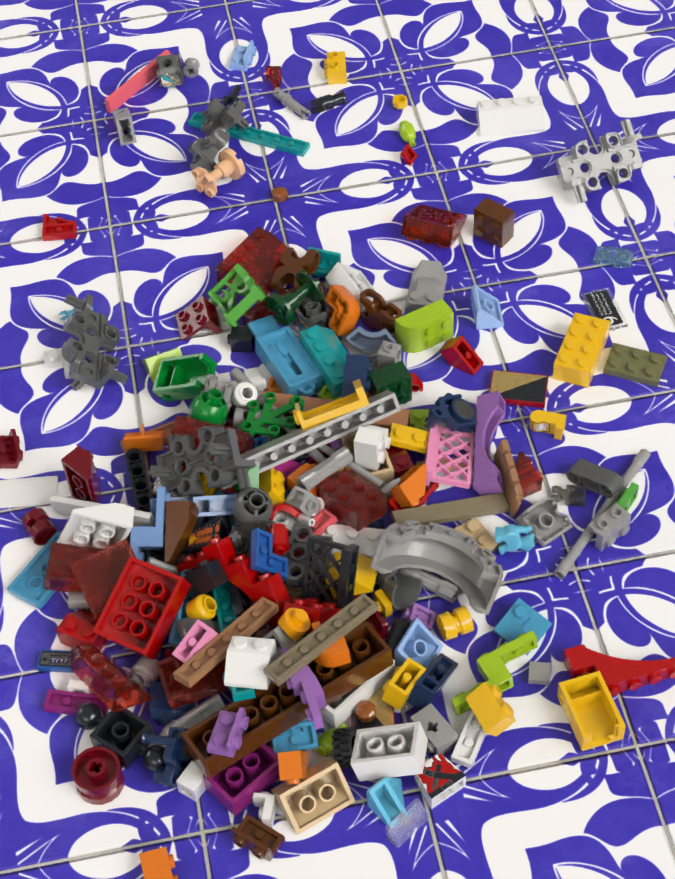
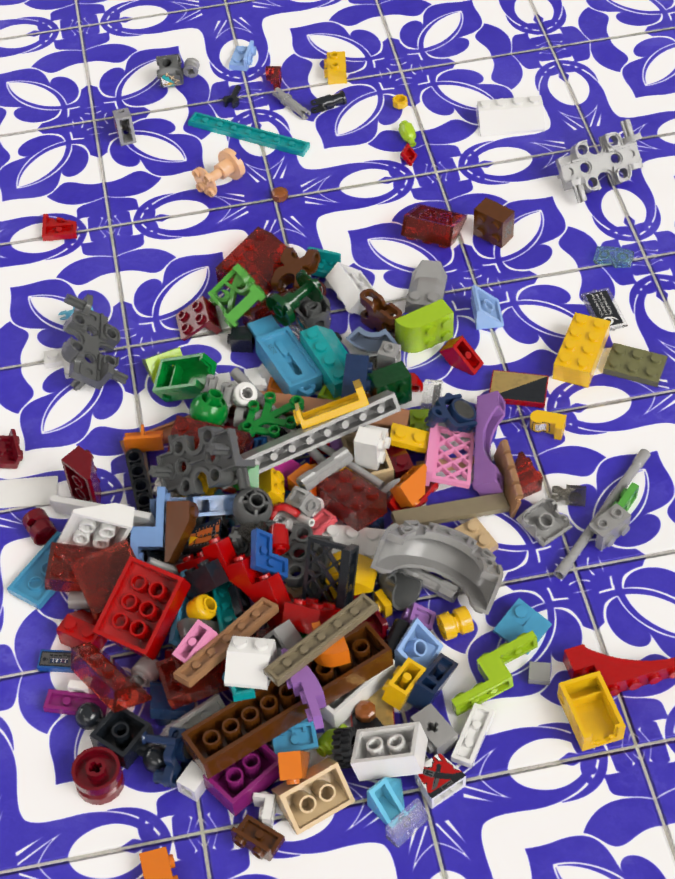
coral tile [105,50,171,114] -> none
dark grey gear [188,98,249,172] -> none
medium lavender bracket [207,707,249,758] -> none
light orange piece [277,608,311,641] -> none
orange brick [325,285,361,336] -> none
yellow brick [465,682,516,737] -> none
medium azure animal [495,524,535,555] -> none
dark grey beam [566,459,624,498] -> none
none -> clear tile [420,379,443,411]

